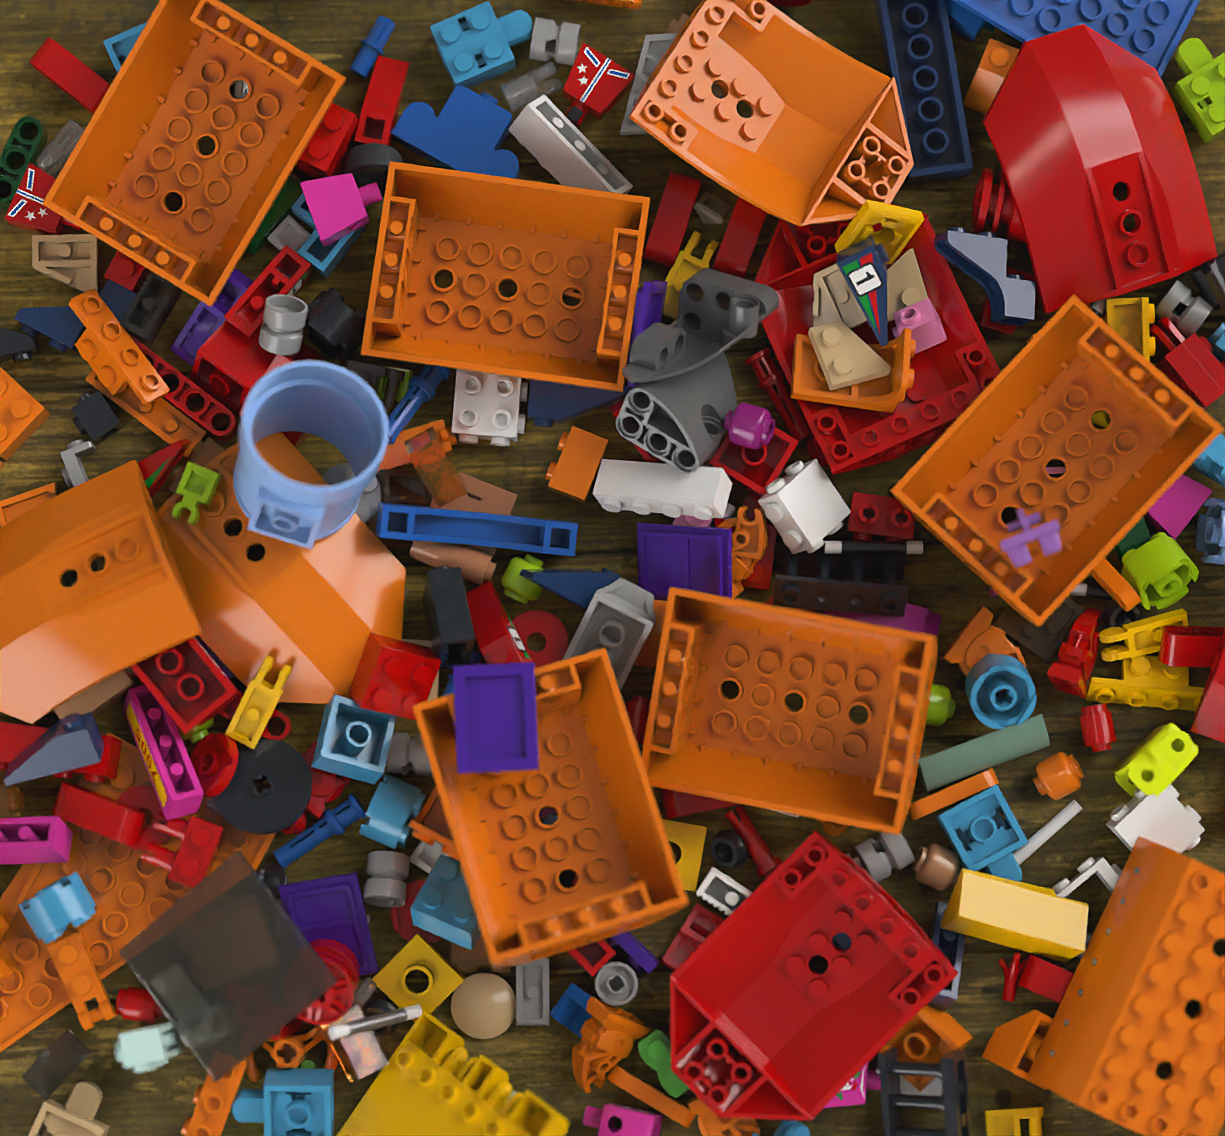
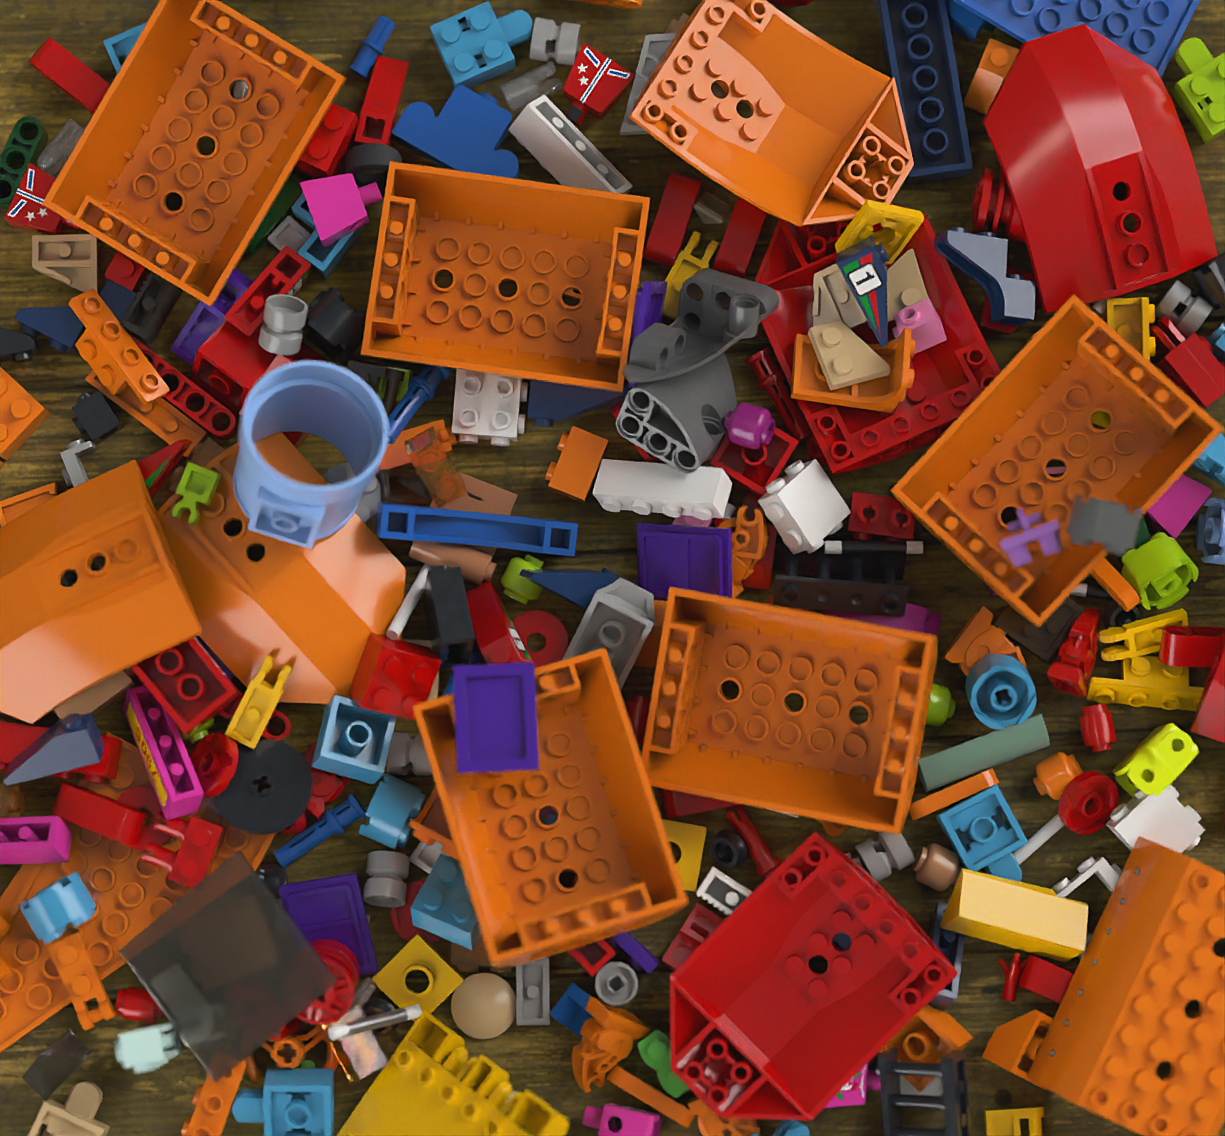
none -> white bar [386,564,435,640]
none -> red tile [1058,771,1119,835]
none -> dark grey brick [1066,494,1142,555]

